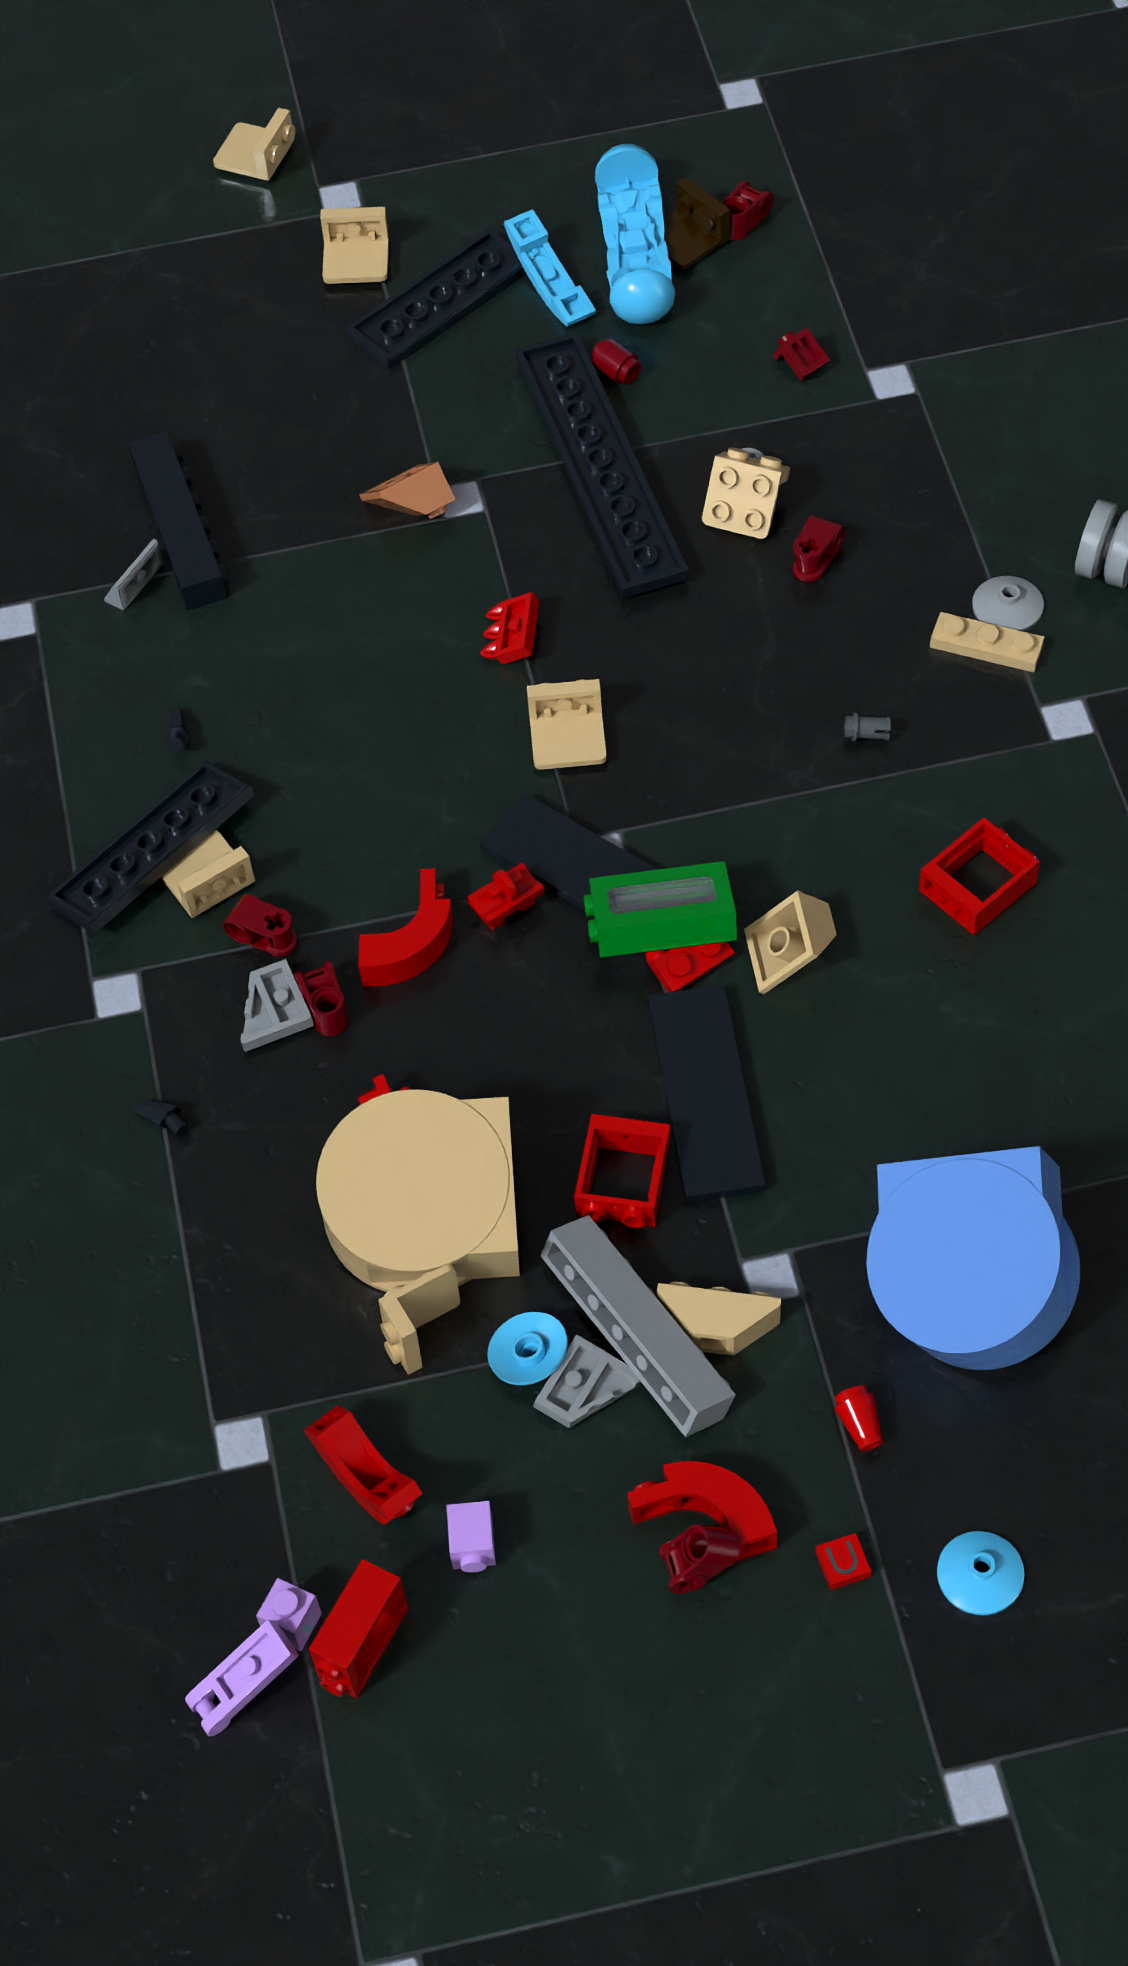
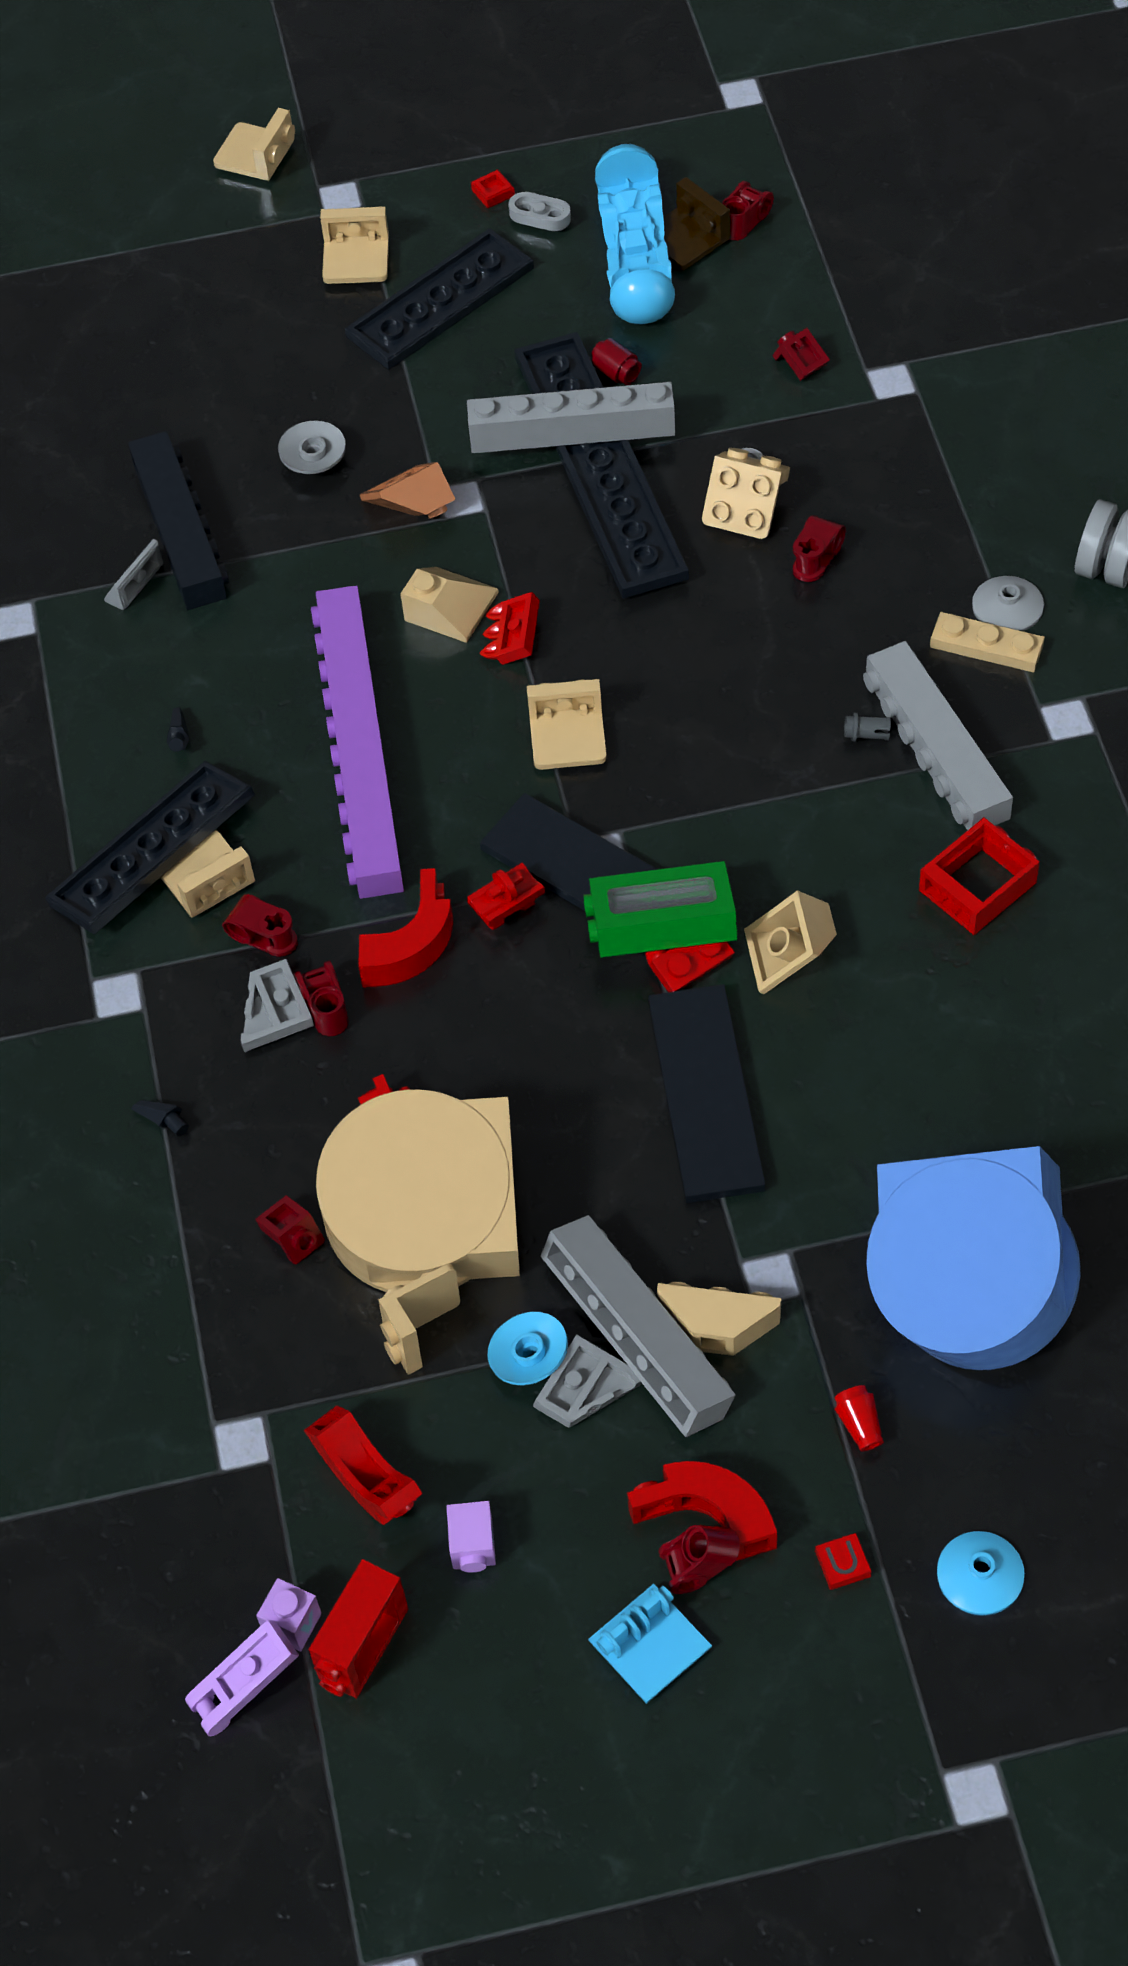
medium azure slope [504,209,596,326] -> none
red window [574,1114,671,1228] -> none
none -> dark red bracket [255,1195,325,1264]
none -> light grey dish [278,421,346,474]
none -> medium lavender brick [311,585,404,899]
none -> tan slope [401,567,498,643]
none -> light grey brick [467,382,675,453]
none -> red tile [471,170,515,208]
none -> light grey plate [509,192,571,231]
none -> medium azure hinge [588,1583,712,1704]
none -> light grey brick [863,641,1013,830]

